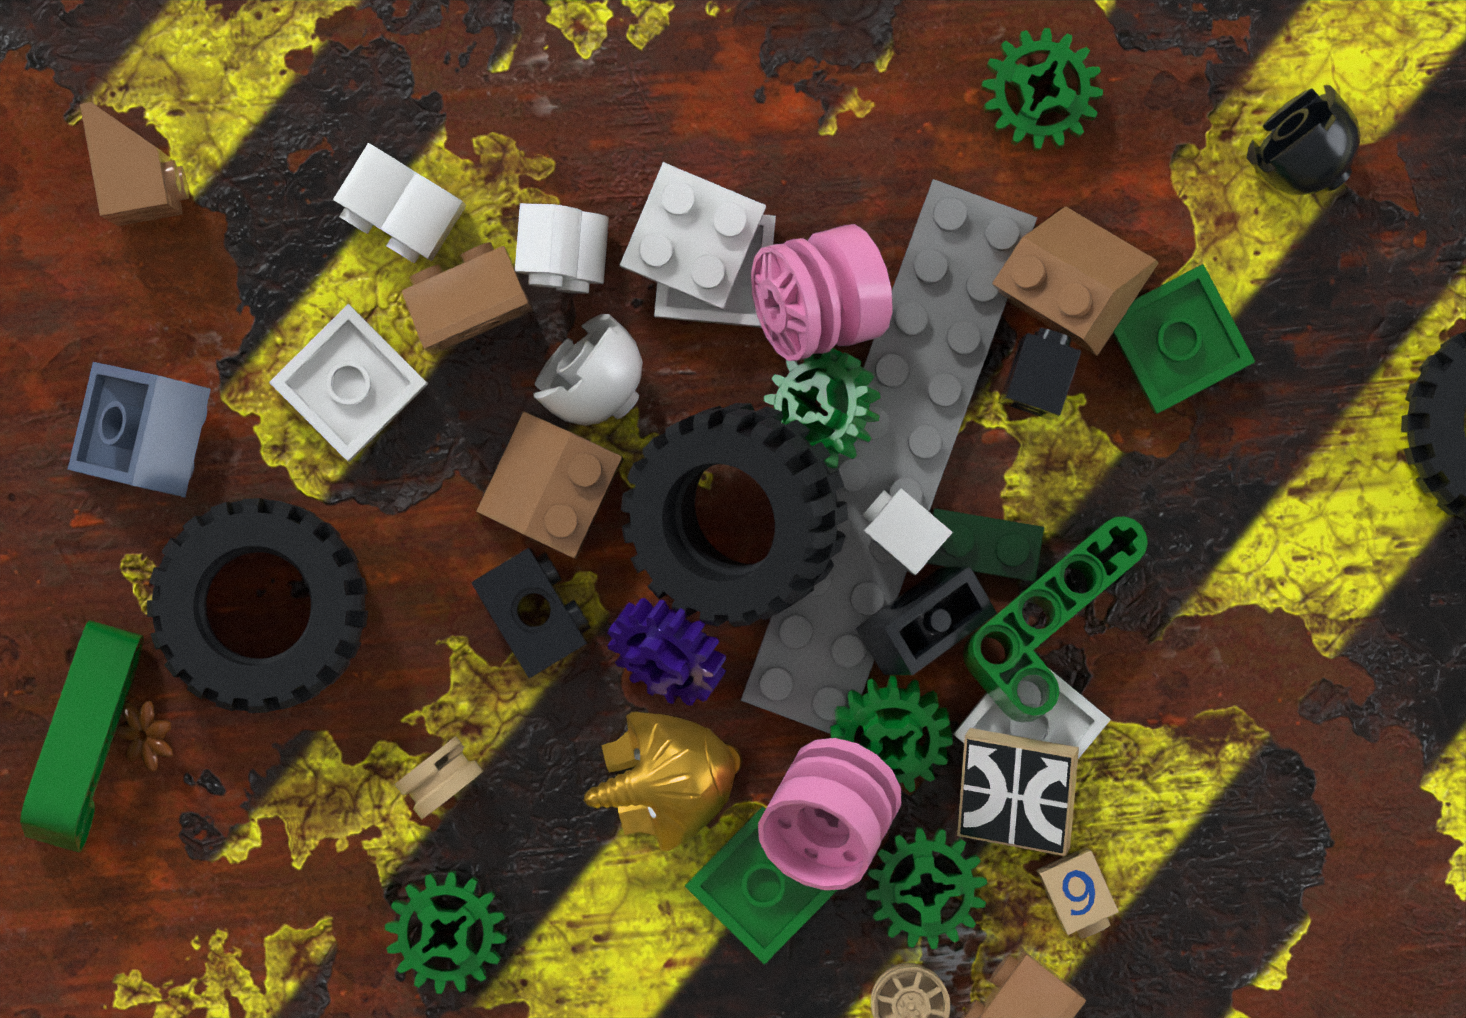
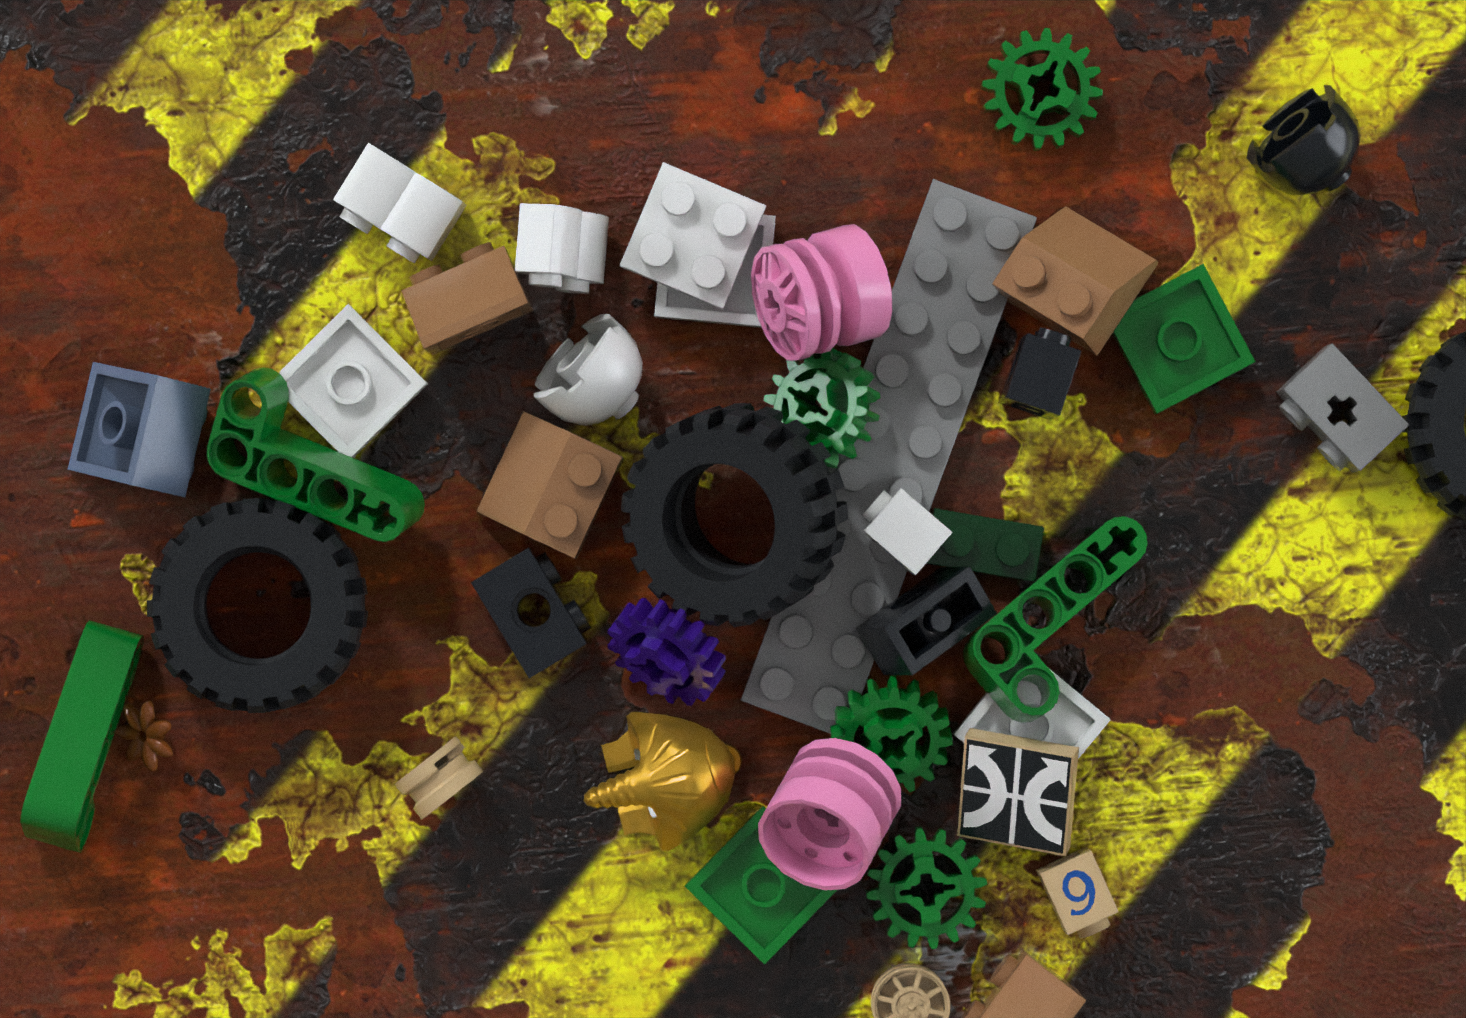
medium nougat slope [80,102,189,226] -> none
green gear [385,871,507,994] -> none
none -> green beam [207,367,425,542]
none -> light grey brick [1276,343,1409,472]

